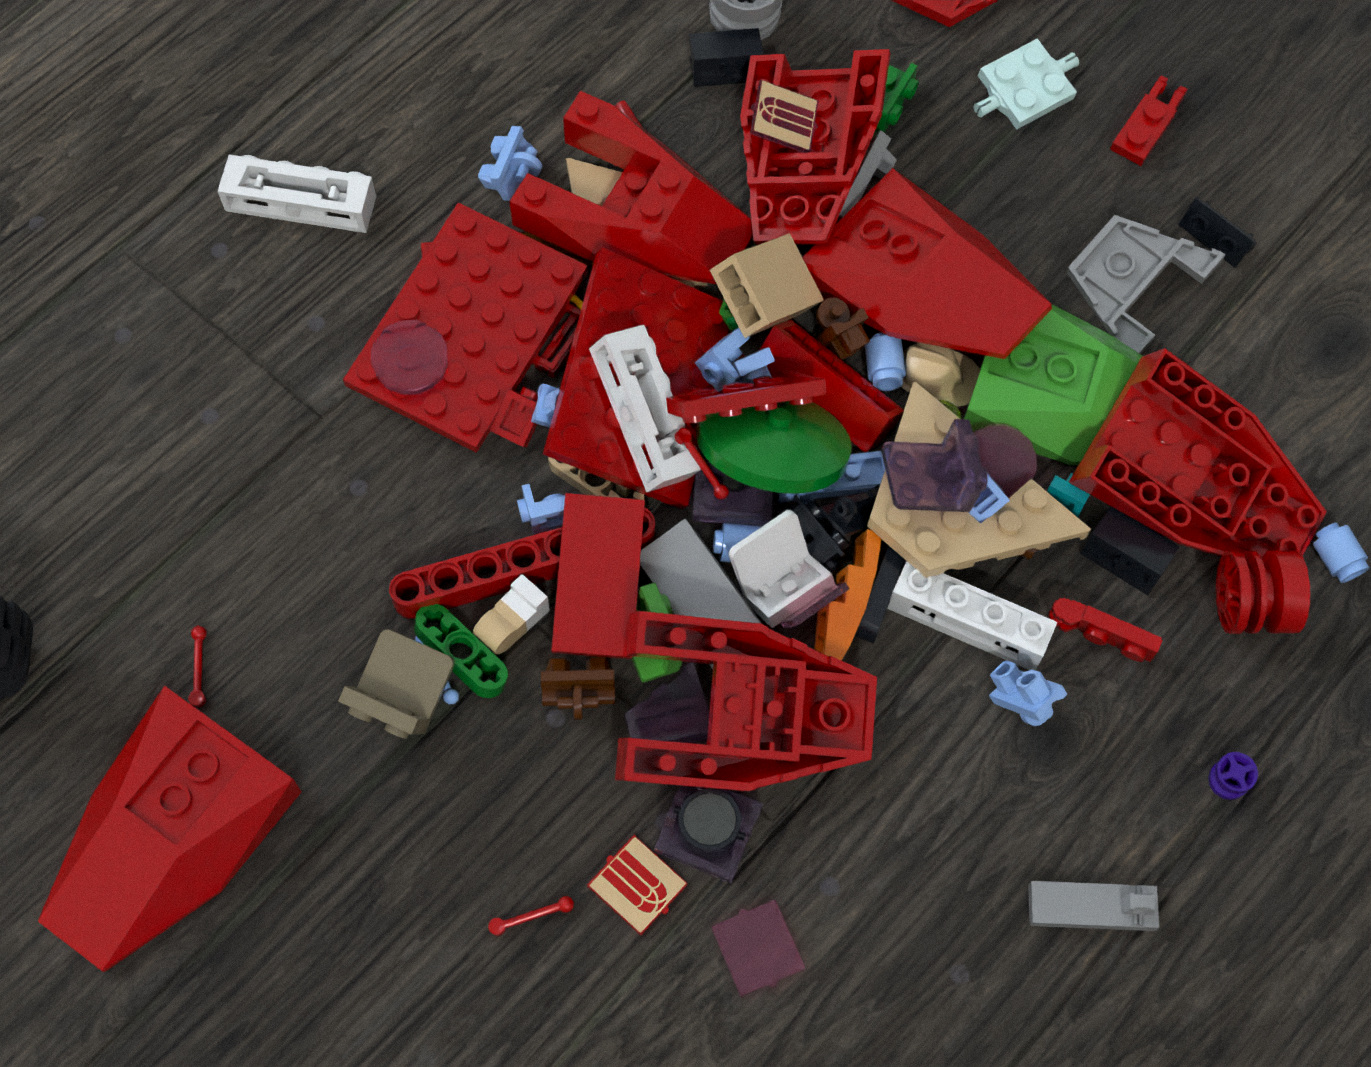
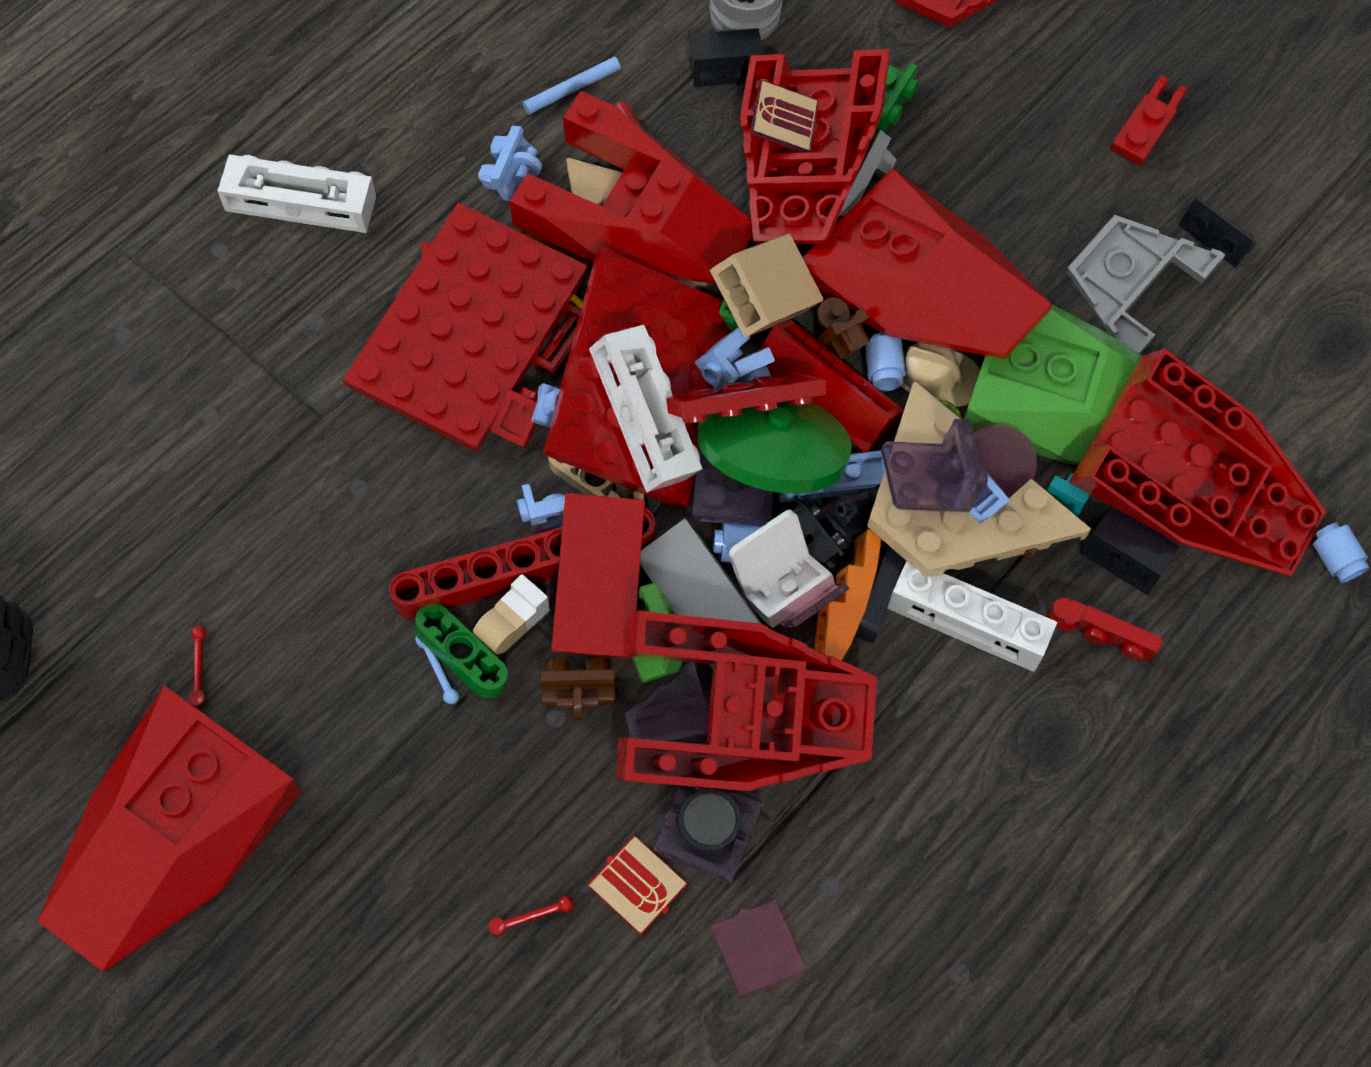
dark tan bracket [338,629,455,739] -> none
clear pink tile [371,320,448,395] -> none
red hinge [674,428,729,500] -> none
light aqua plate [974,39,1079,129] -> none
light blue hips [989,660,1067,726] -> none
light grey hinge [1028,881,1159,931] -> none
dark purple wheel [1208,752,1258,800] -> none
red wheel [1216,551,1310,634] -> none
none -> light blue bar [523,56,621,115]

